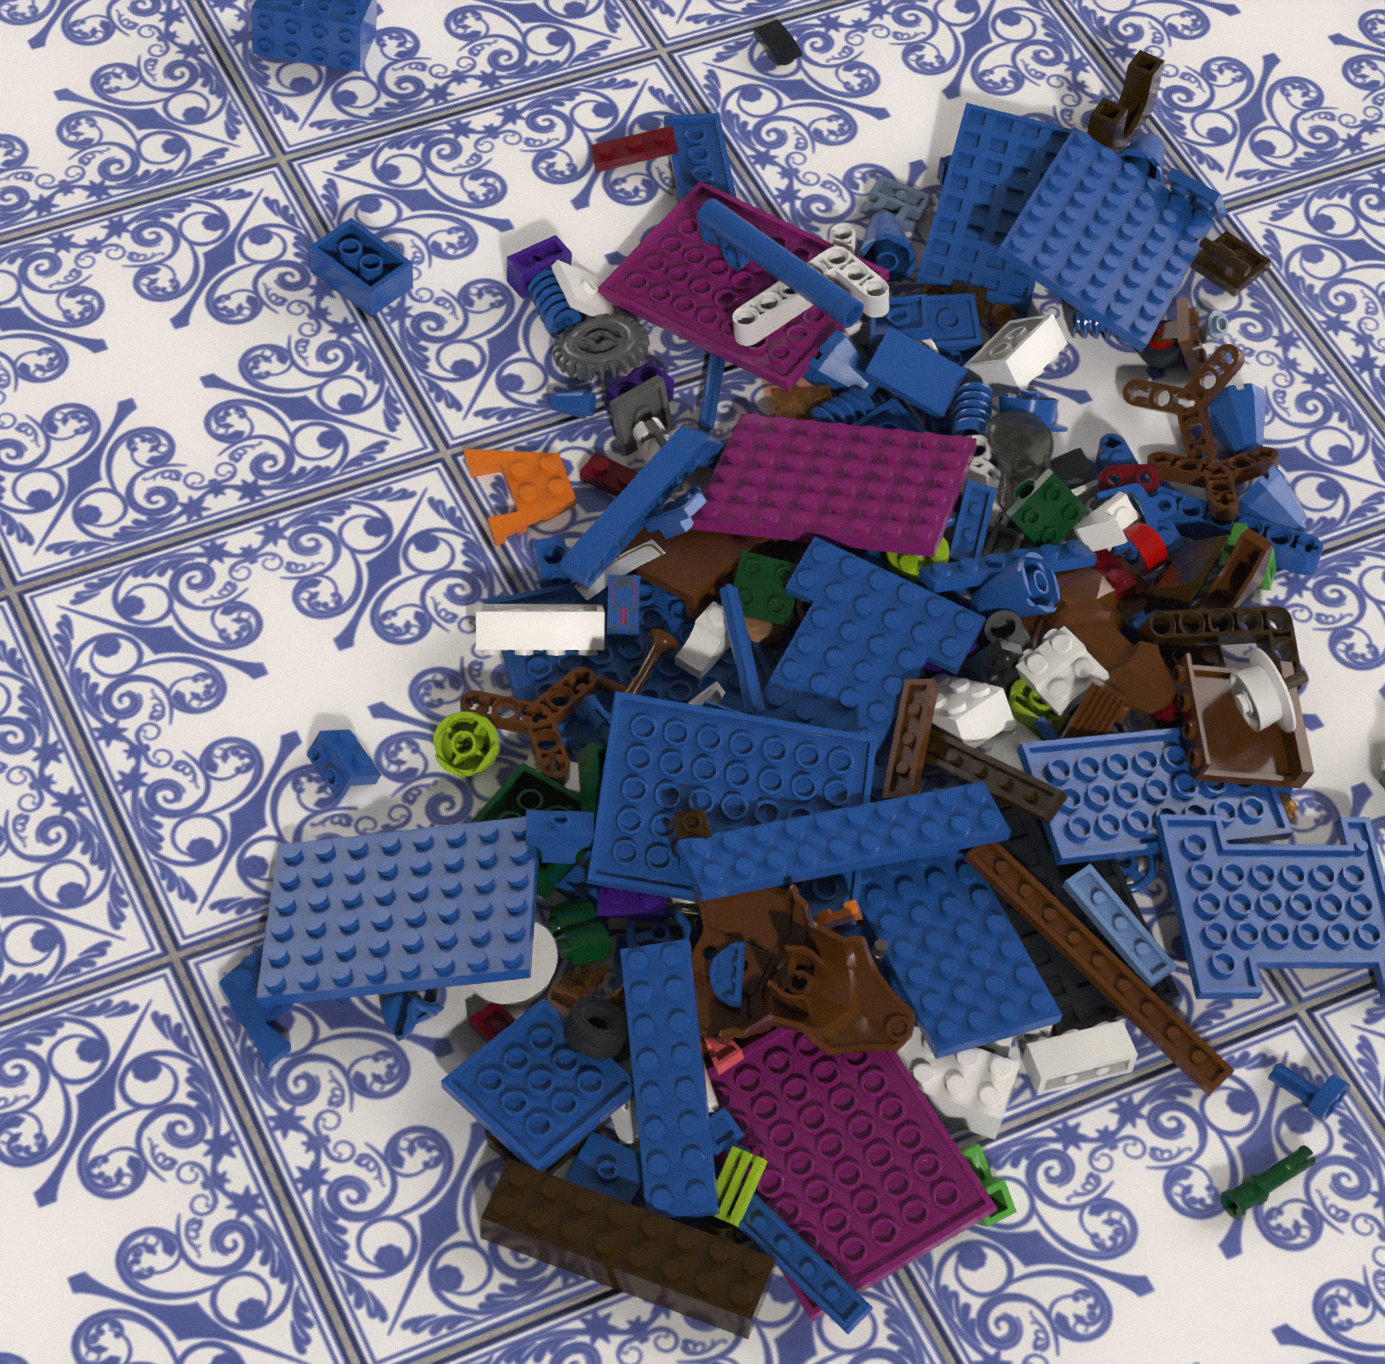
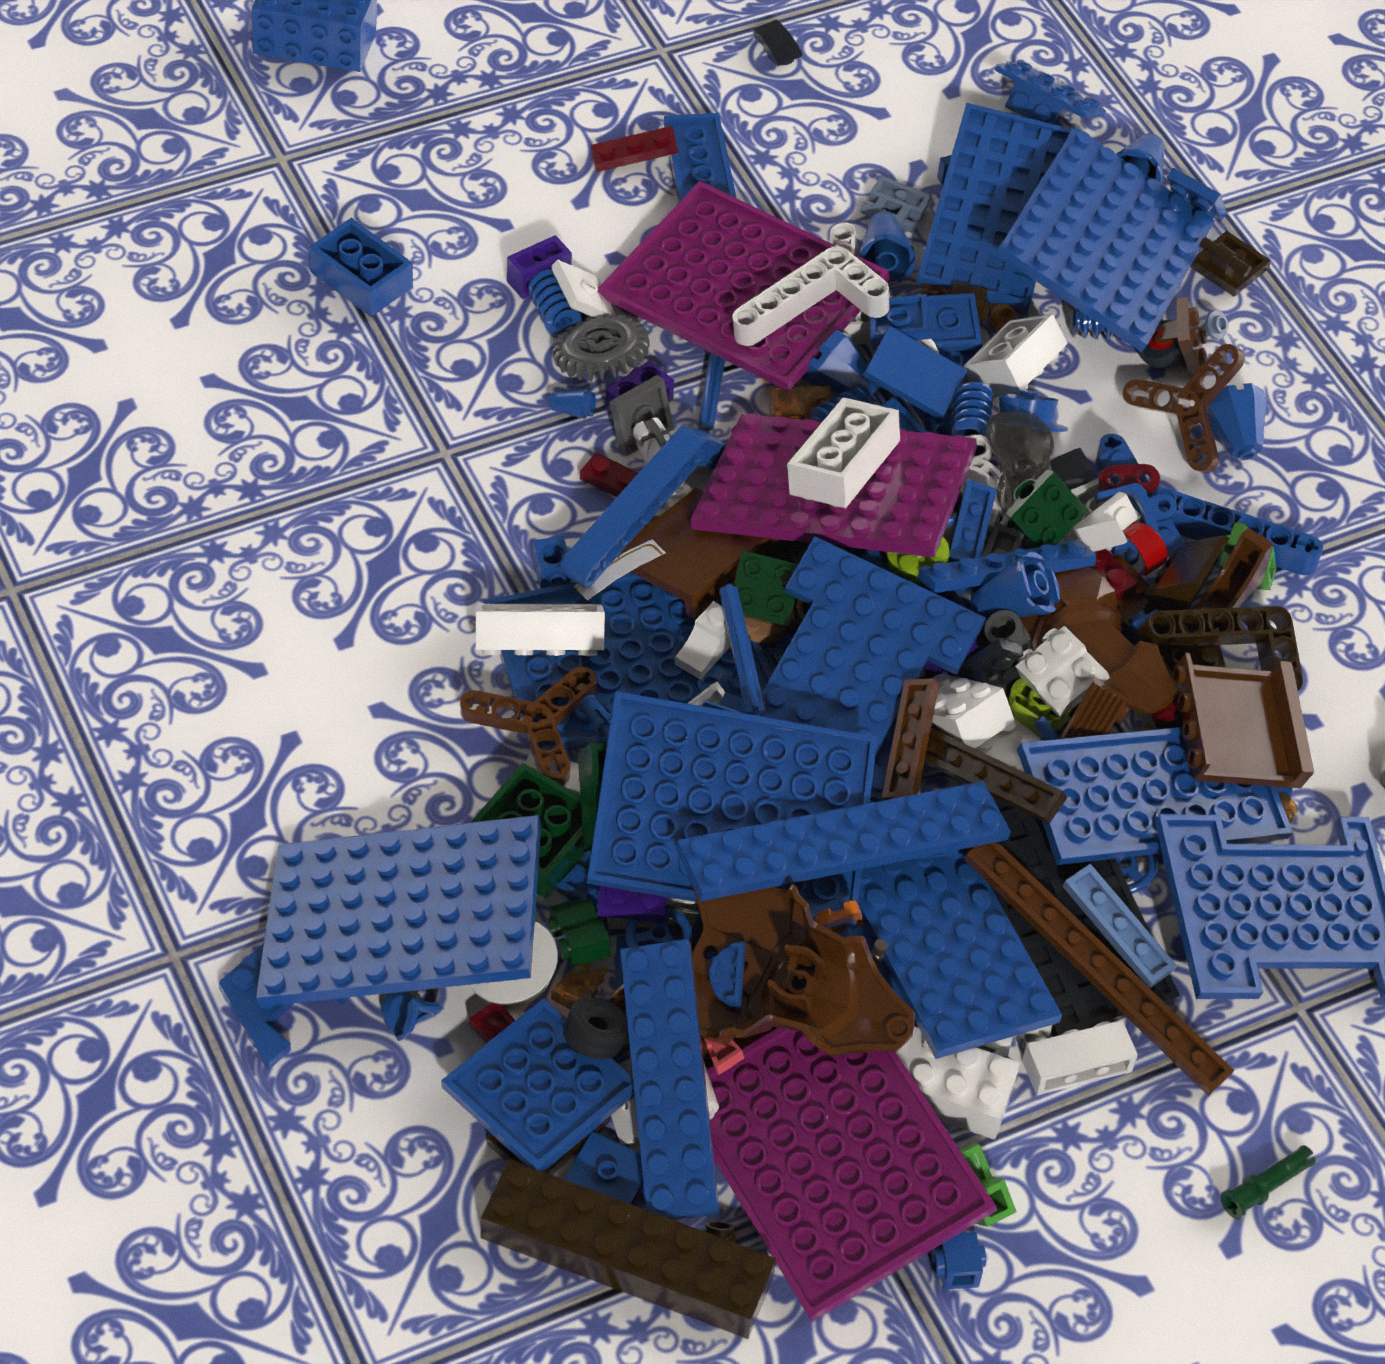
blue bracket [307,729,381,799] -> none
lime cylinder [433,712,500,776] -> none
orange wing [464,449,576,546] -> none
blue brick [525,810,594,864] -> none
reddish brown piece [596,629,678,695] -> none
blue tile [607,575,640,639] -> none
blue plate [644,485,707,539] -> none
dark brown window [663,808,713,858] -> none
blue piece [697,198,864,328] -> none
blue plate [710,1107,752,1173] -> none
lime tile [711,1146,768,1227] -> none
blue tile [716,1165,873,1335] -> none
dark brown arch [1087,50,1165,154] -> none
reddish brown piece [1147,447,1279,521] -> none
white piece [1230,648,1309,733] -> none
blue cone [1238,464,1307,532] -> none
blue piece [1268,1063,1350,1121] -> none
none -> white brick [787,397,900,508]
none -> blue brick [932,1231,986,1290]
none -> blue bracket [994,60,1106,125]

